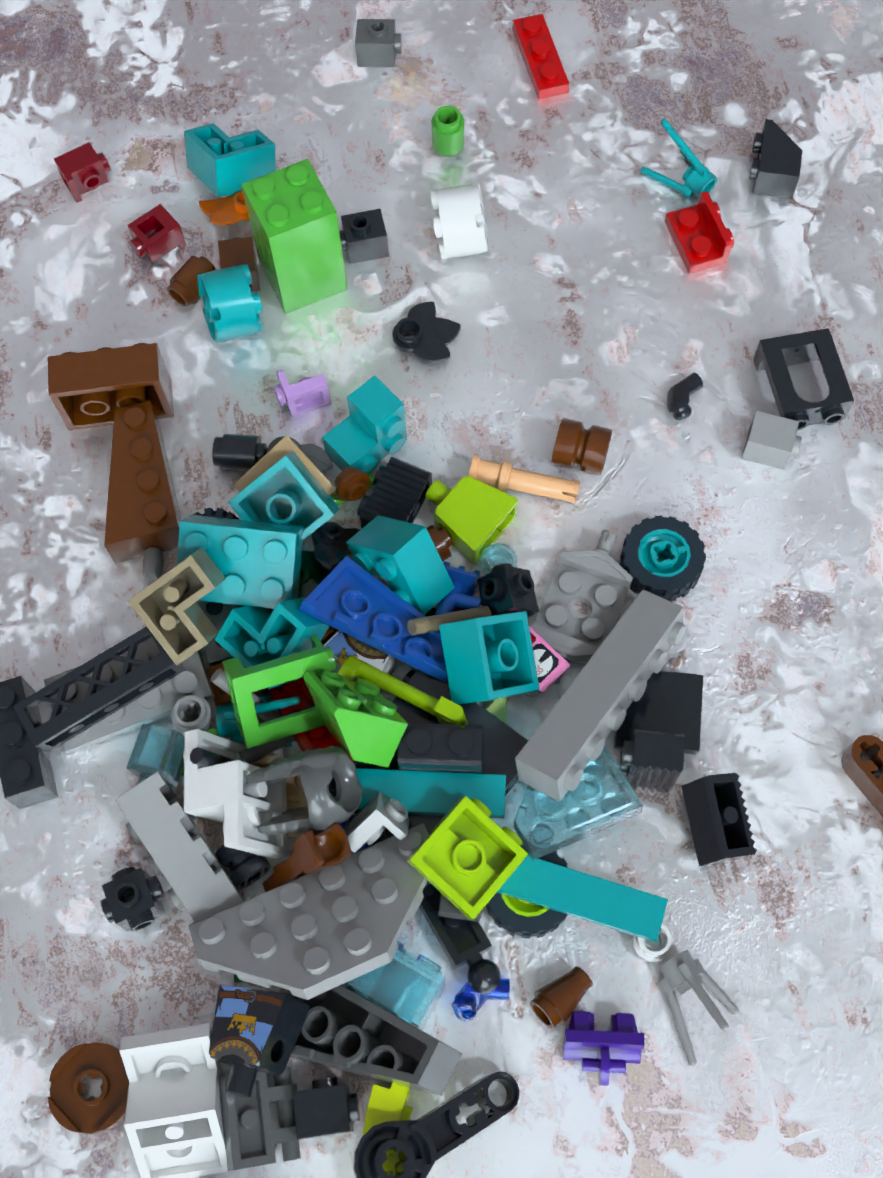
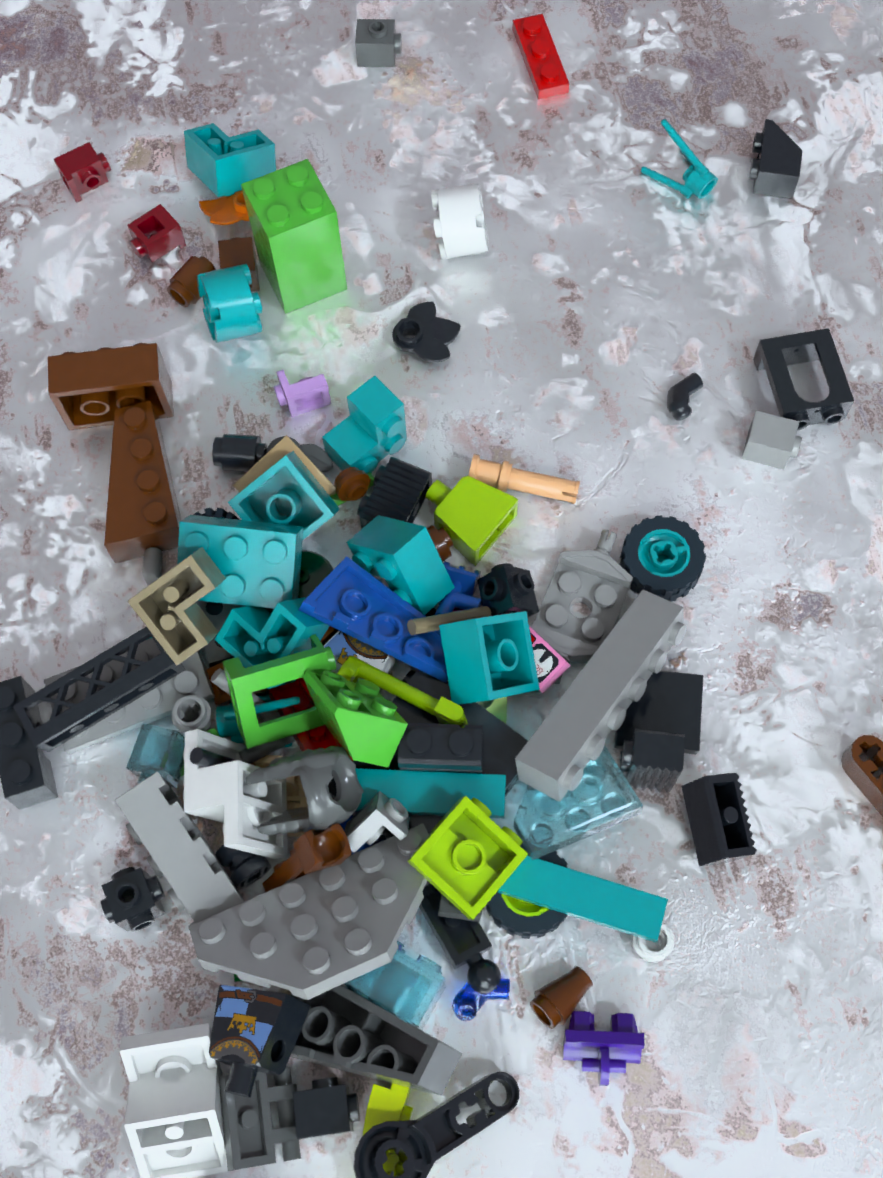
reddish brown plate [48,1042,129,1134] -> none
black plate [311,522,361,572] -> none
black brick [339,209,389,264] -> none
bright green brick [431,106,464,156] -> none
clear light blue plate [480,544,517,575] -> none
reddish brown wheel [551,418,613,476] -> none
light grey plant [659,950,739,1067] -> none
red bracket [664,191,734,274] -> none

